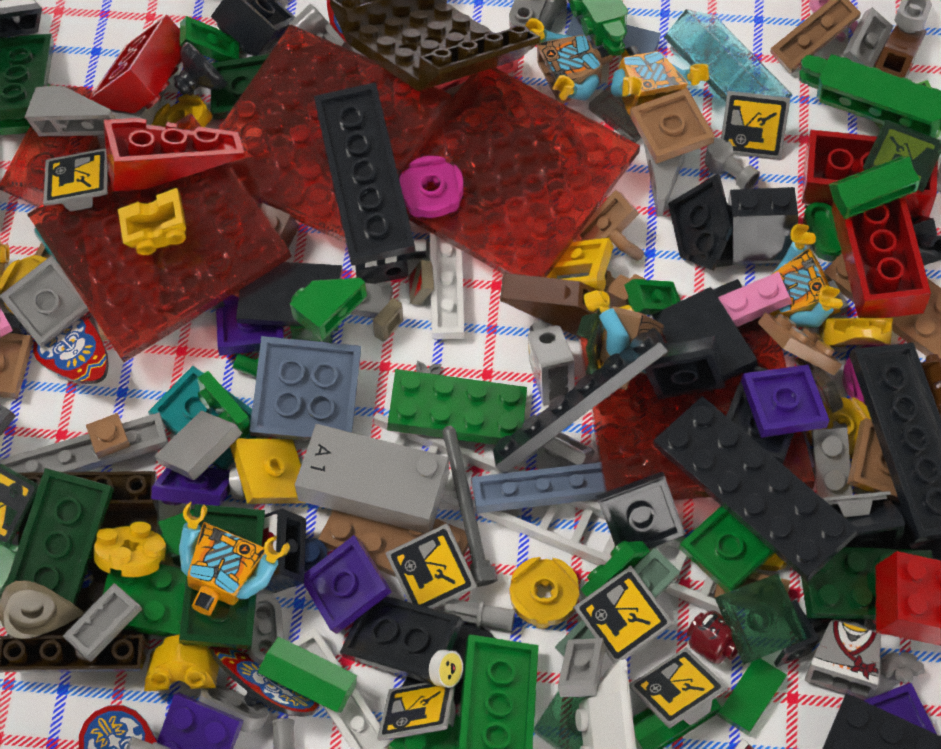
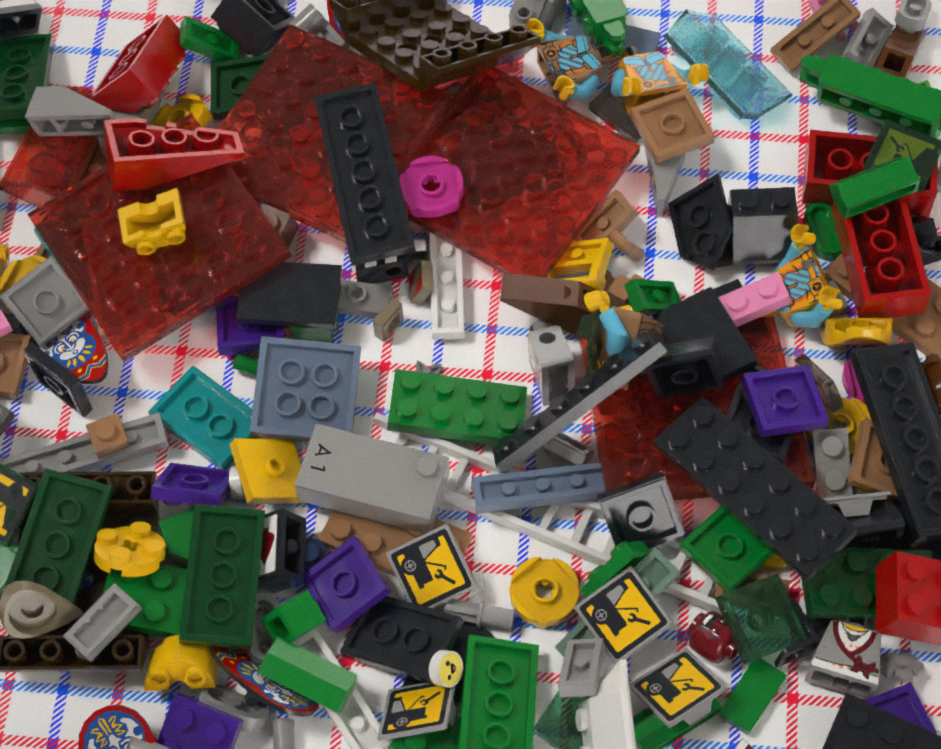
piece [43,148,108,211] -> none
light grey tile [154,410,242,480] -> none
black hair [173,42,227,96] -> none
torso [179,501,290,616] -> none
green plate [197,371,250,438] -> none
green slope [290,278,367,341] -> none
dark grey piece [443,426,498,587] -> none
light grey leg [705,138,760,189] -> none
piece [721,91,791,159] -> none
medium nougat plate [758,312,842,376] -> none
none -> black tile [24,342,93,417]
none -> green brick [261,590,326,643]

